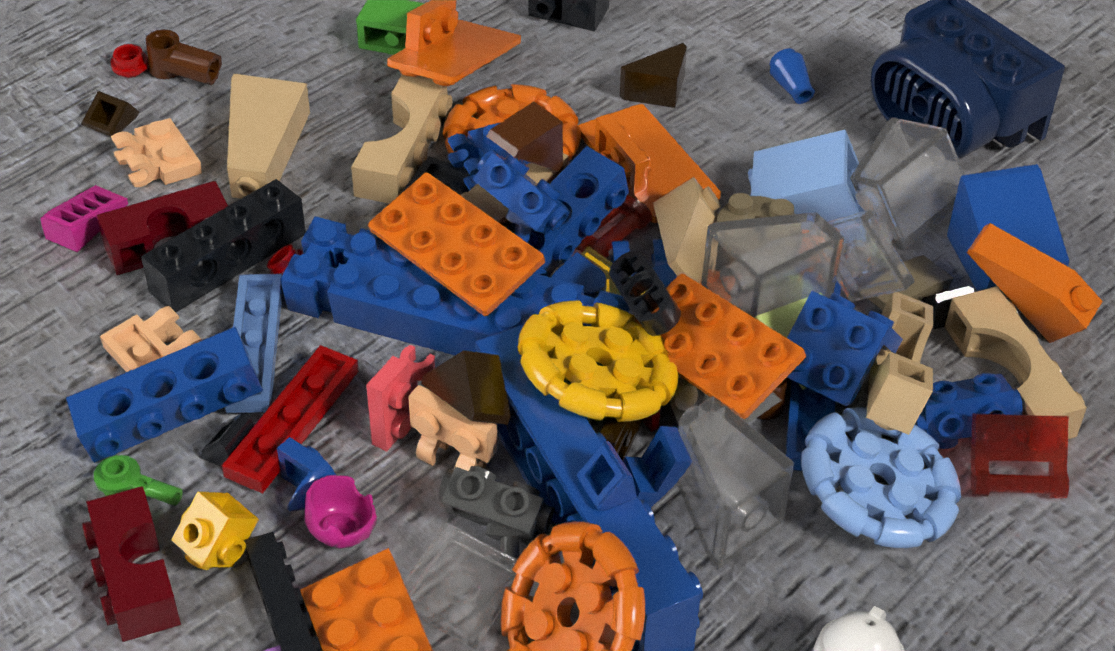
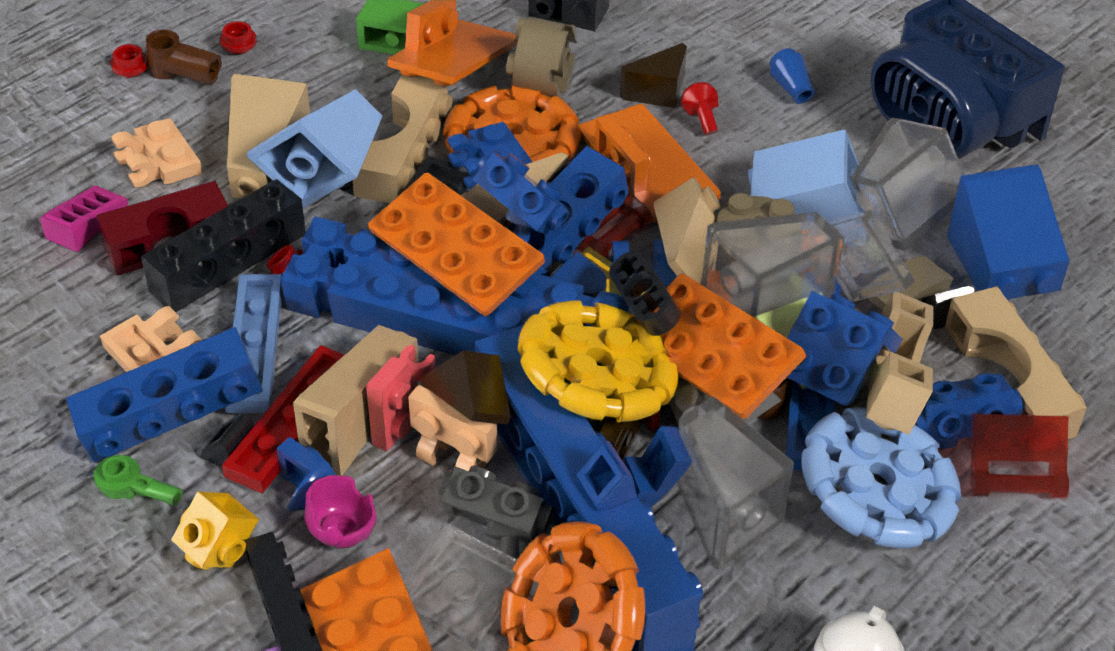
dark brown slope [81,91,140,137] -> none
dark red arch [82,486,181,642] -> none
reddish brown slope [486,102,563,172] -> none
orange slope [966,223,1103,343] -> none
none -> red plate [220,21,257,54]
none -> light blue slope [246,89,382,208]
none -> tan slope [293,325,419,476]
none -> dark tan brick [506,17,577,98]
none -> red plate [681,82,719,136]

